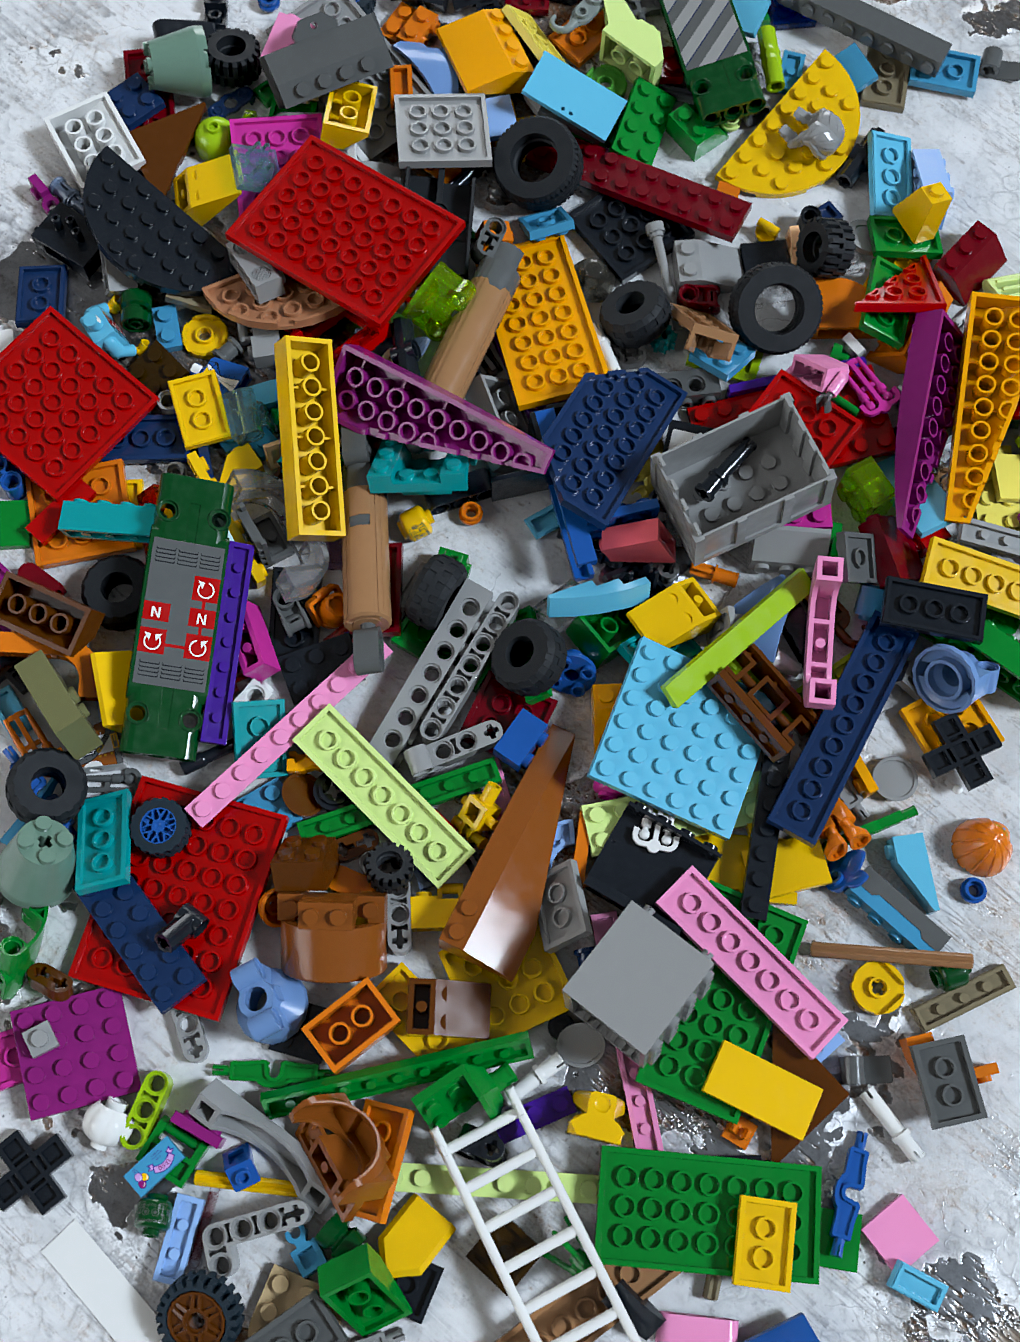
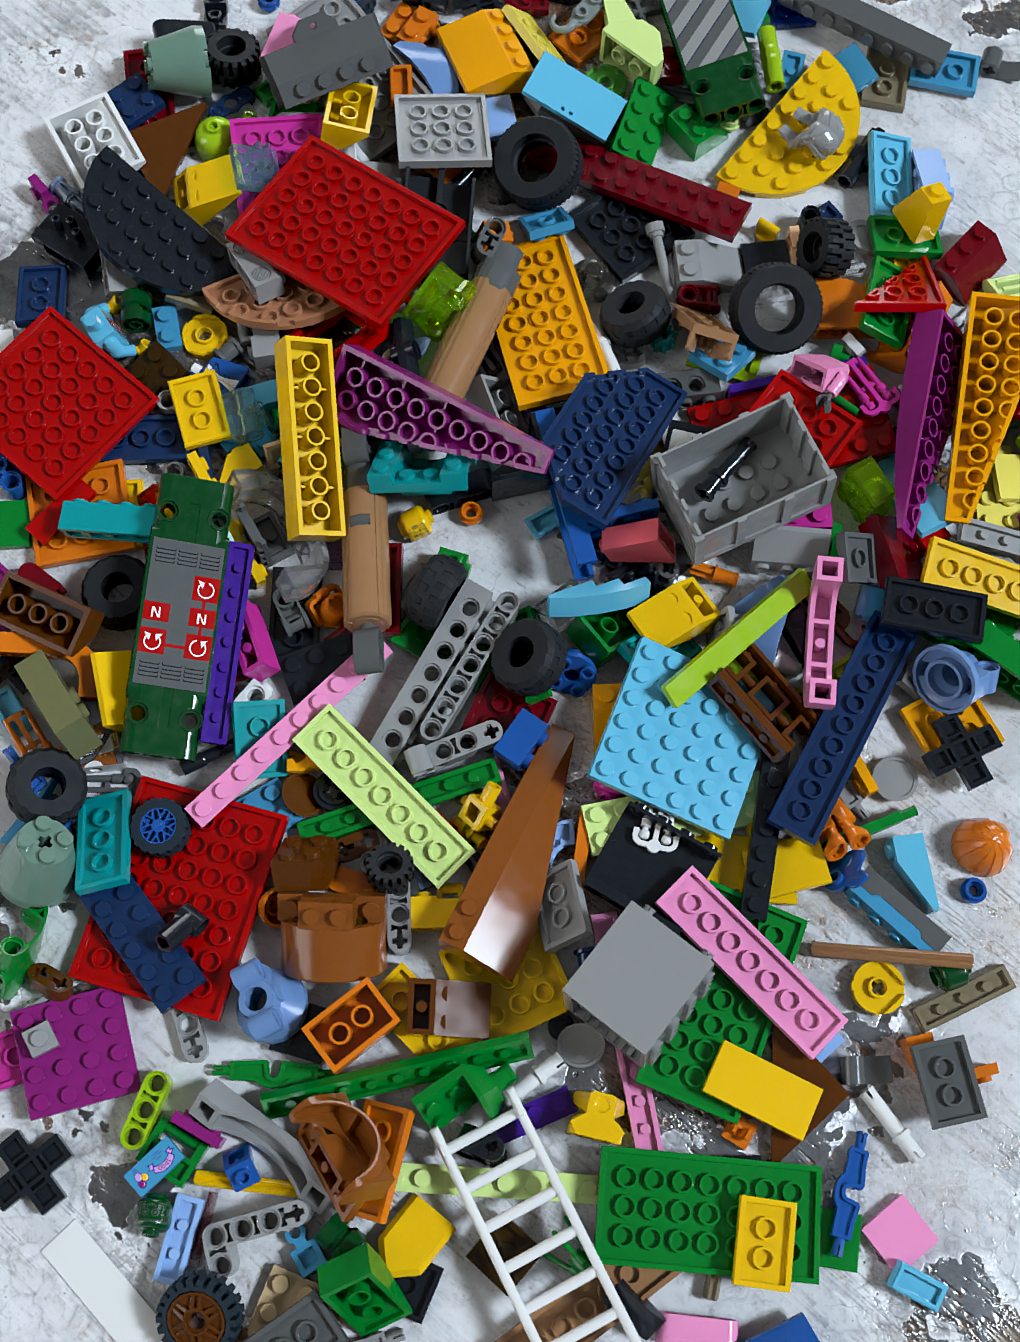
white plant [82,1096,134,1151] -> none

